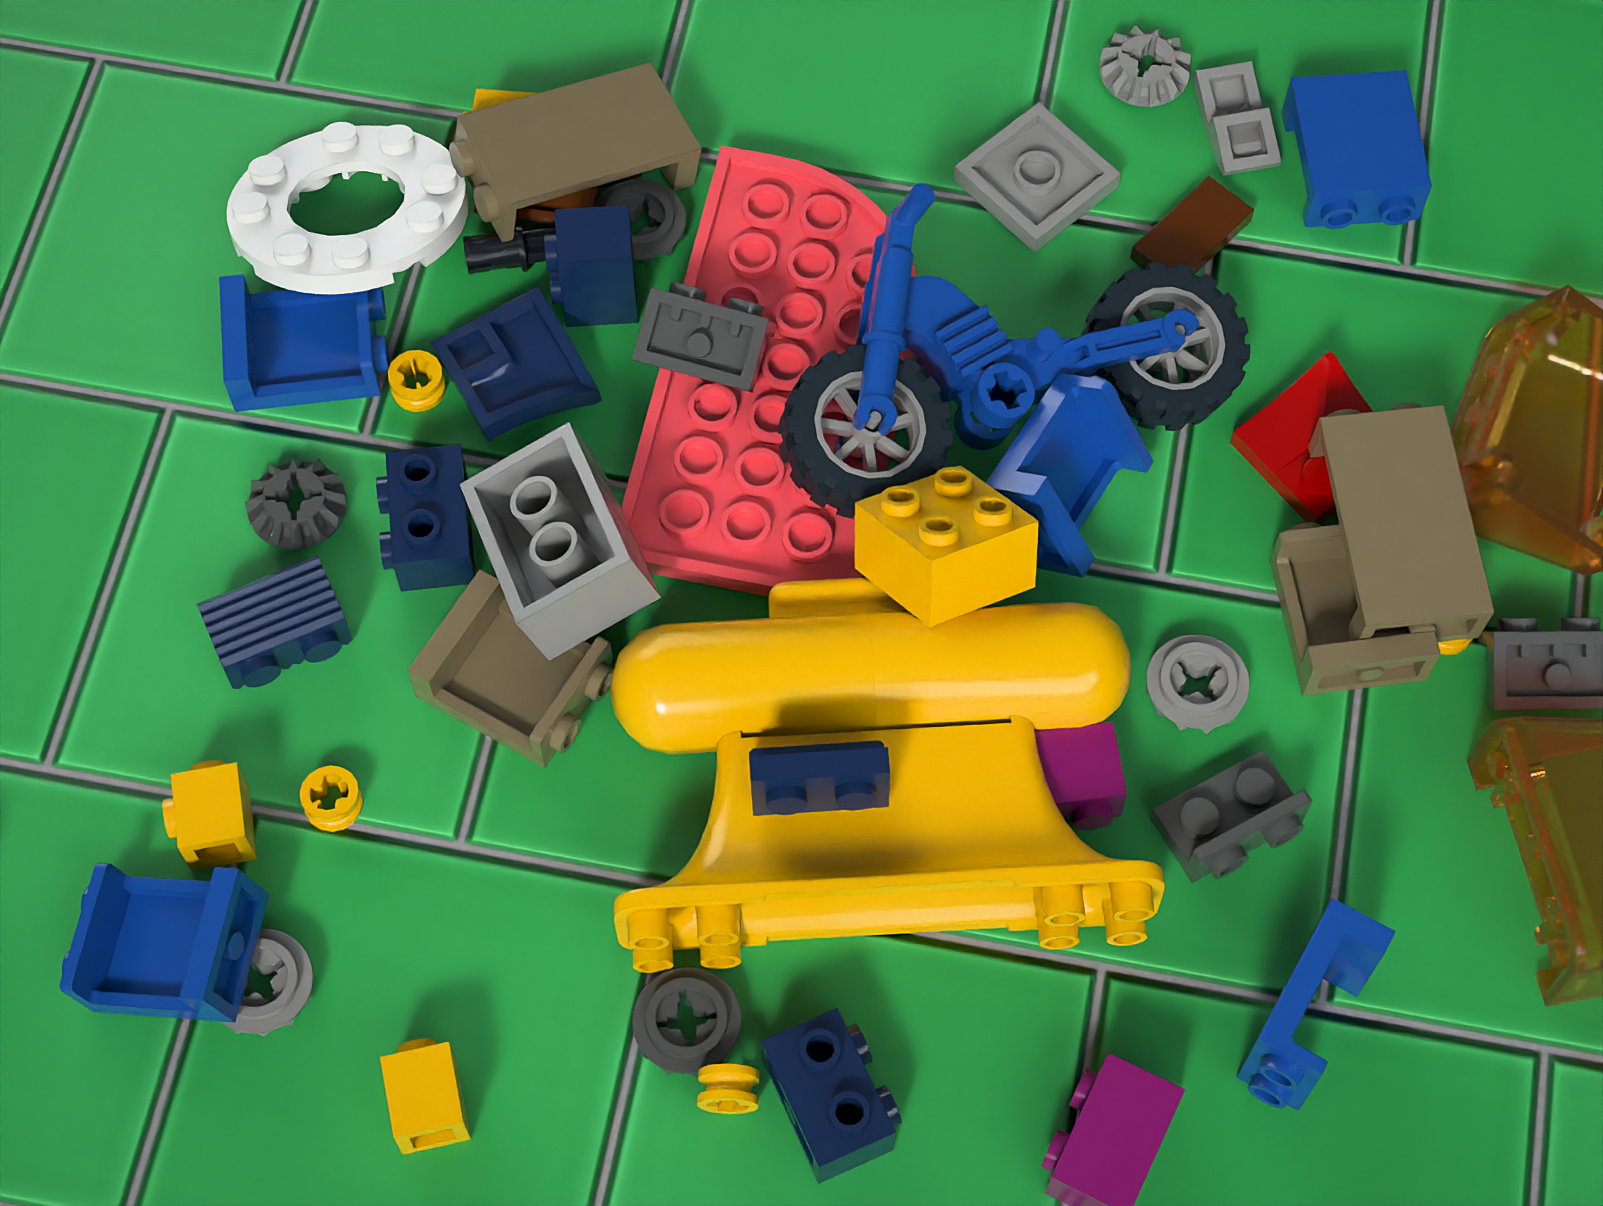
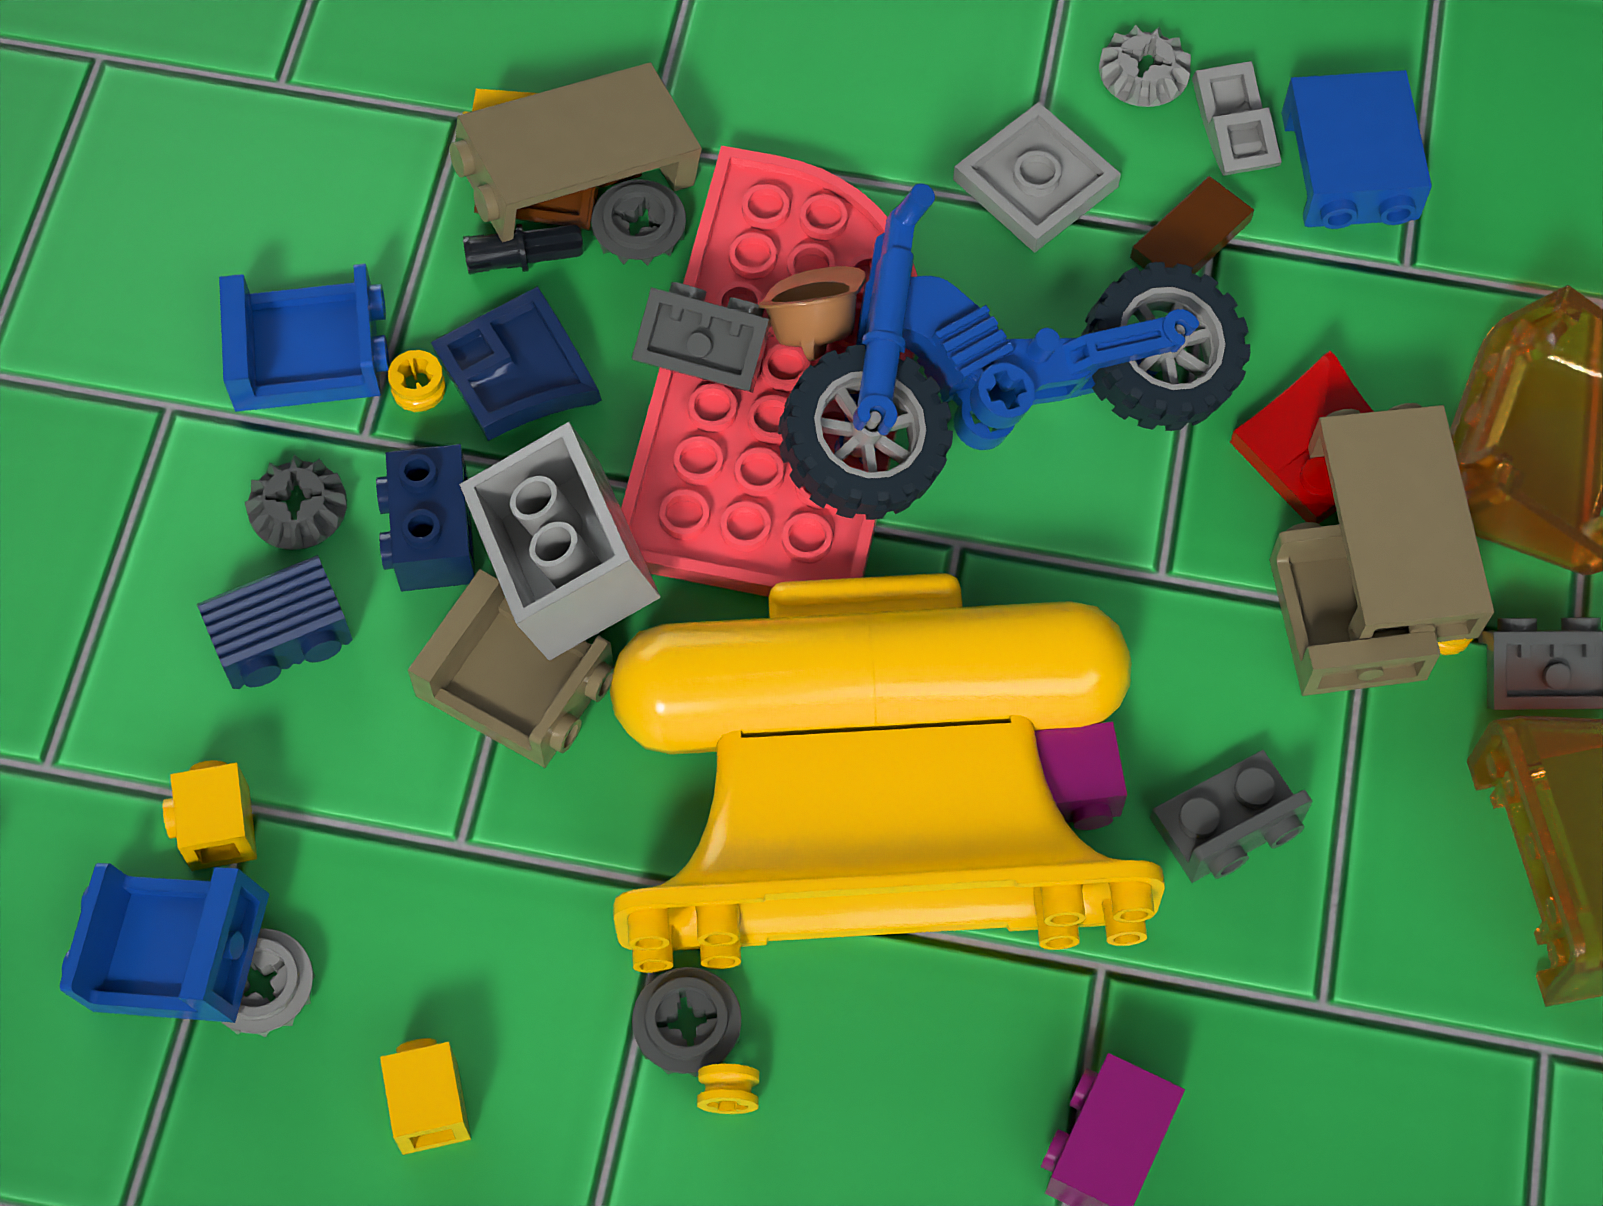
white plate [226,122,469,294] -> none
yellow bush [299,765,363,832] -> none
dark blue brick [544,205,638,327] -> none
dark blue bracket [749,740,890,816] -> none
dark blue brick [761,1008,902,1184] -> none
yellow brick [855,465,1039,628] -> none
blue panel [986,373,1154,578] -> none
light grey gear [1146,634,1250,734] -> none
blue panel [1237,898,1396,1110] -> none
none -> medium nougat piece [759,266,866,361]

